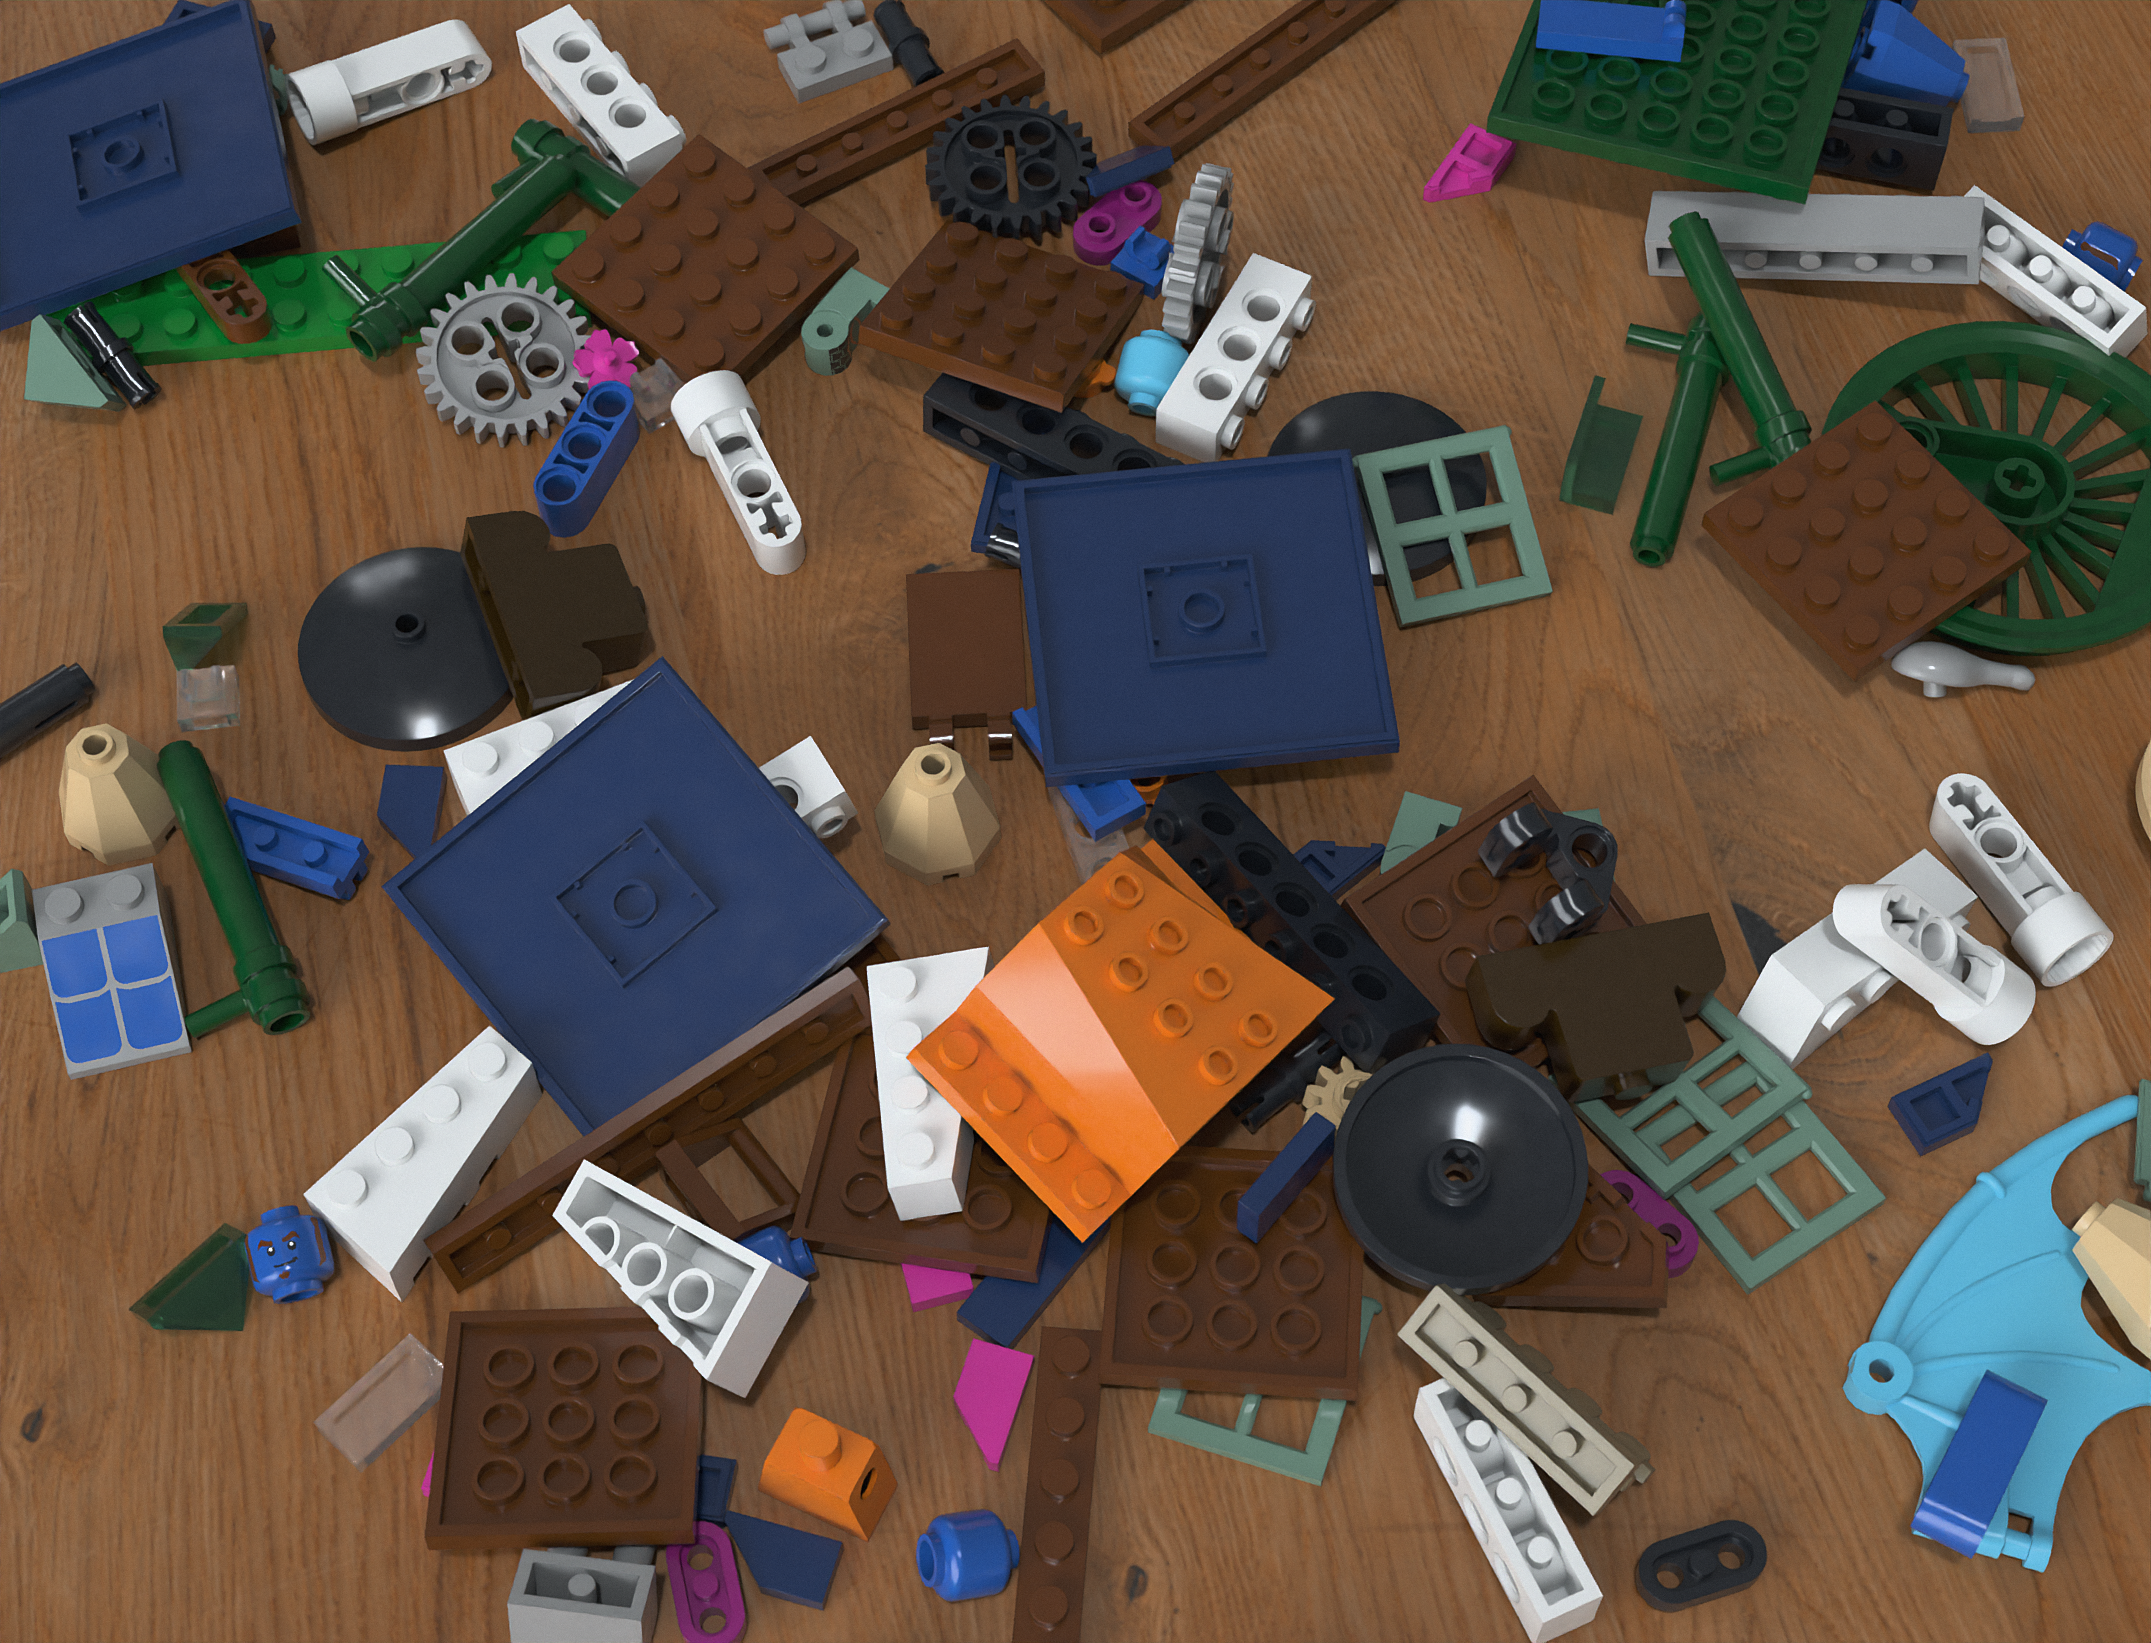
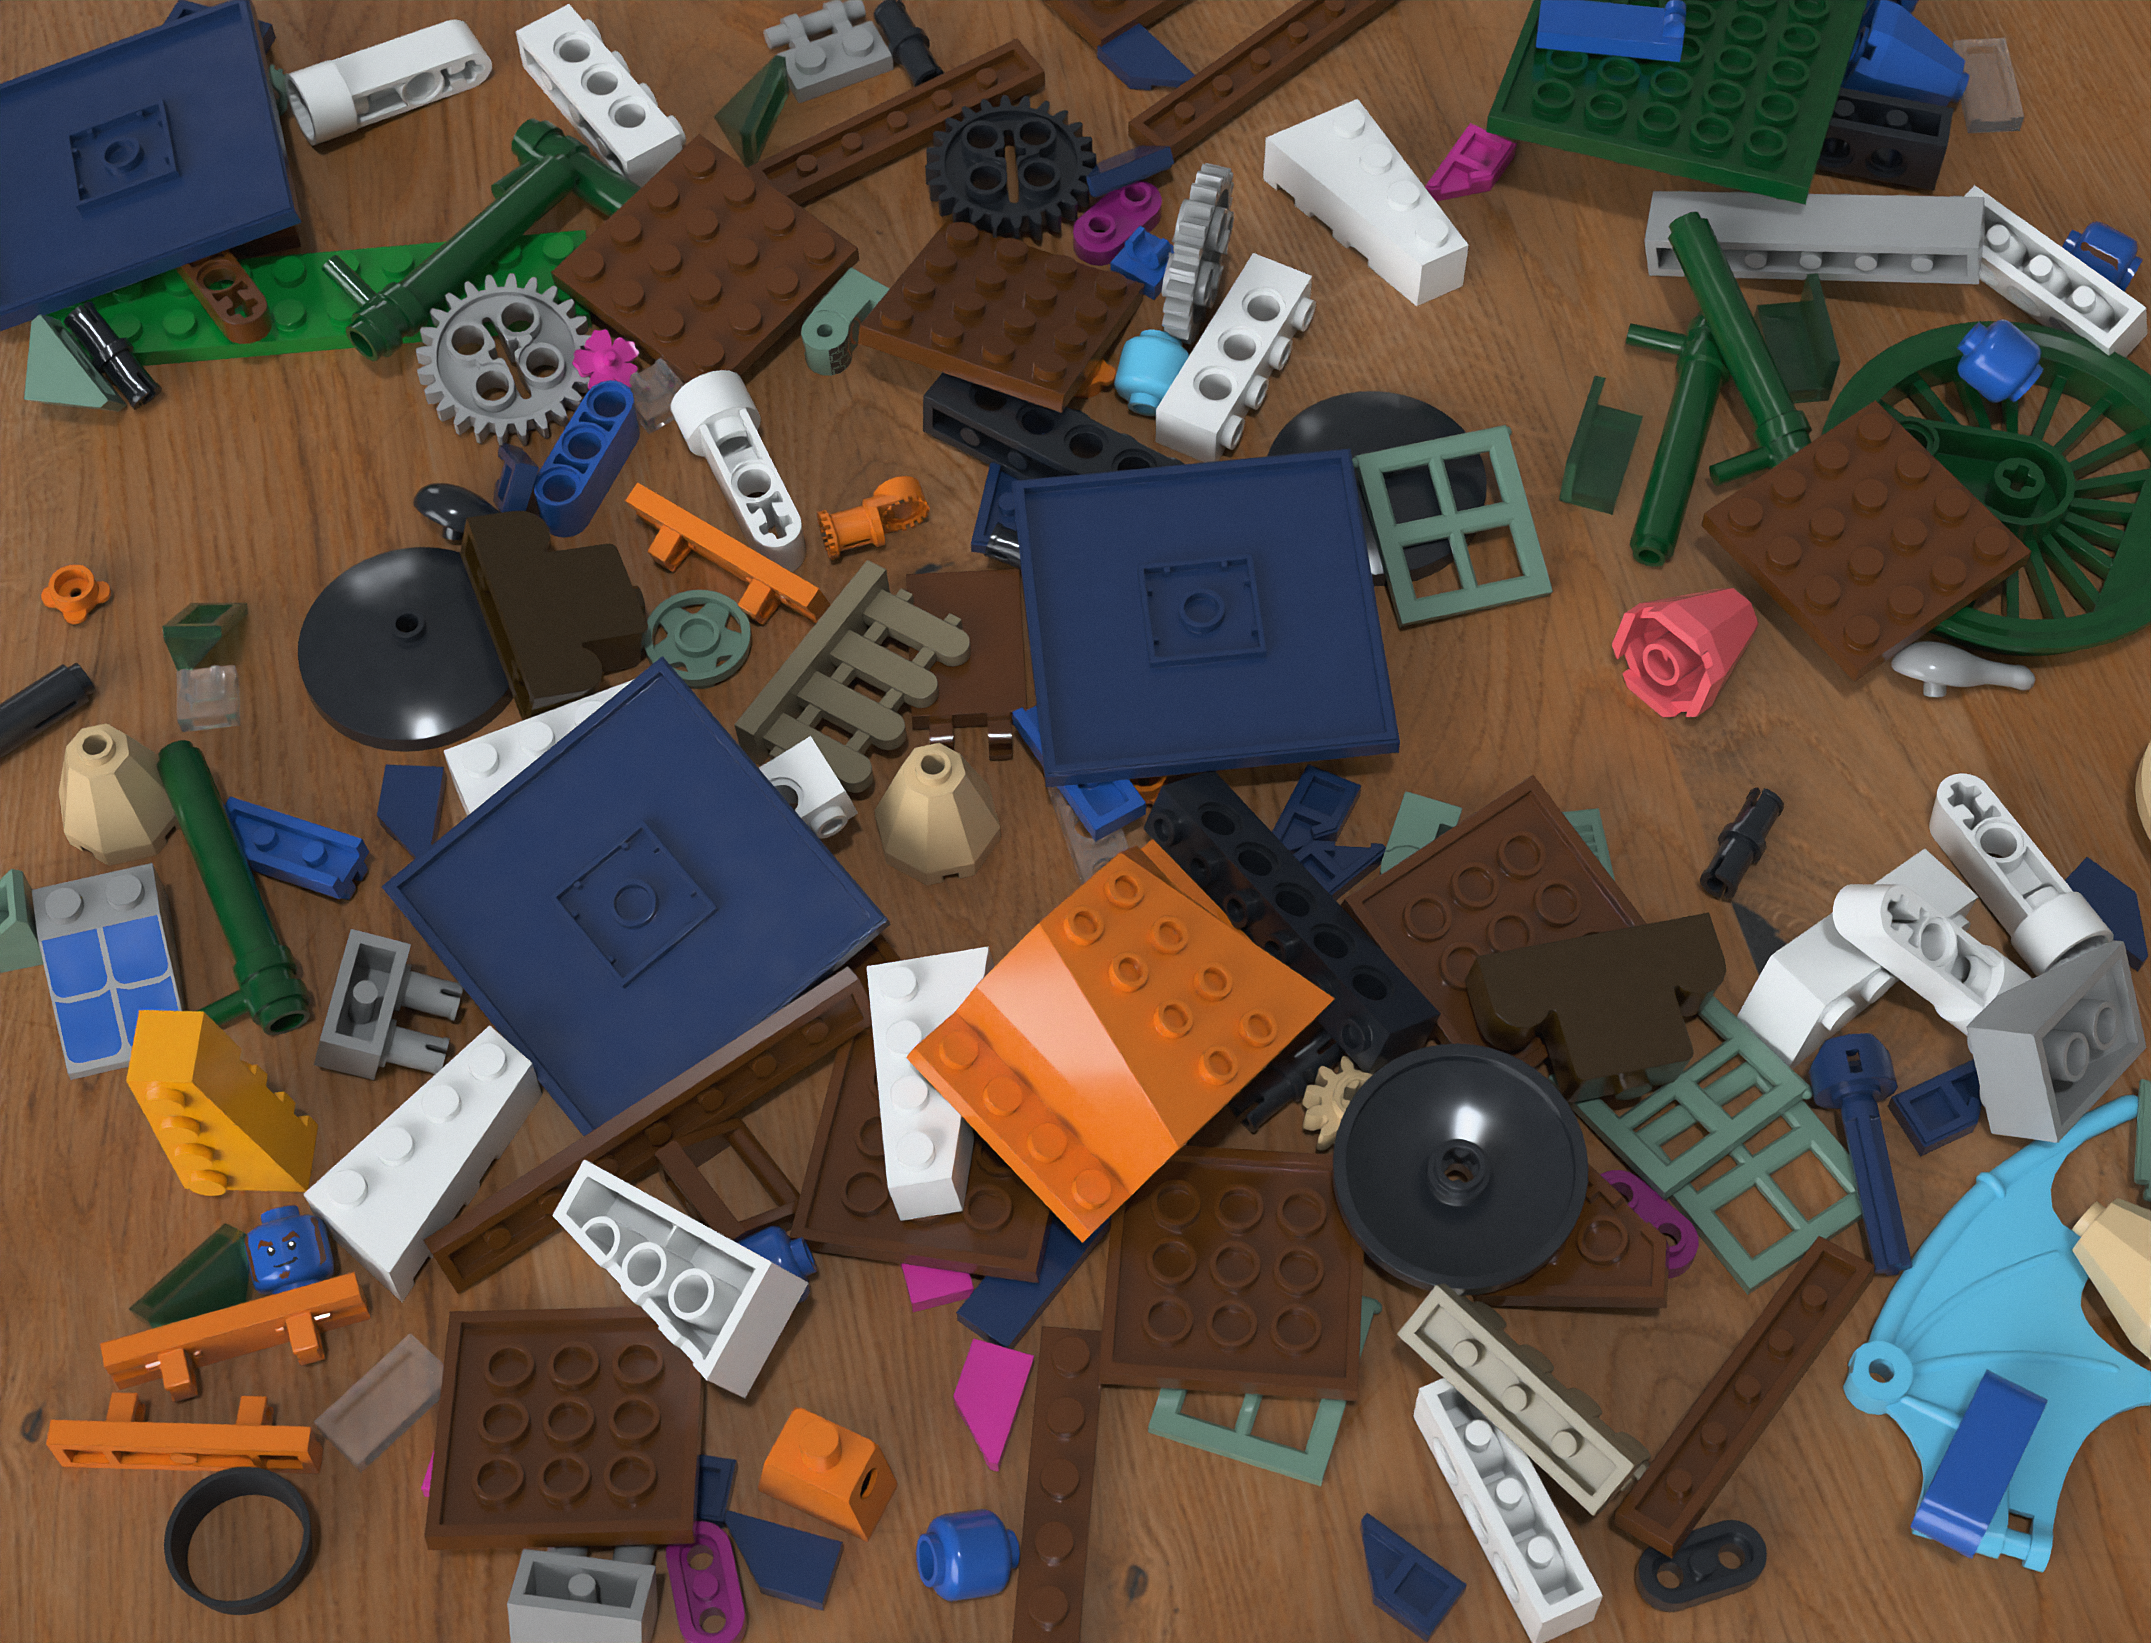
dark blue tile [1237,1112,1336,1243] -> none
black piece [1478,802,1618,945] -> none
none -> orange plate [41,564,111,624]
none -> orange hinge [46,1392,323,1474]
none -> orange hinge [100,1272,371,1402]
none -> light orange wedge [126,1010,318,1196]
none -> black tyre [164,1467,313,1615]
none -> light grey brick [314,929,463,1080]
none -> black piece [413,483,501,540]
none -> dark blue tile [493,443,539,513]
none -> orange hinge [625,482,831,625]
none -> sand green wheel [644,590,752,689]
none -> clear green slope [714,55,790,167]
none -> dark tan fence [734,560,971,793]
none -> orange connector [817,476,930,560]
none -> dark blue tile [1097,23,1195,90]
none -> white wedge [1263,99,1468,306]
none -> dark blue tile [1272,764,1361,854]
none -> dark blue tile [1360,1512,1467,1643]
none -> coral cone [1612,588,1759,717]
none -> reddish brown plate [1615,1236,1875,1558]
none -> black pin [1700,788,1784,899]
none -> clear green panel [1754,273,1841,404]
none -> dark blue piece [1809,1033,1913,1276]
none -> blue head [1957,319,2043,403]
none -> light grey slope [1966,940,2147,1143]
none -> dark blue tile [2064,857,2148,971]

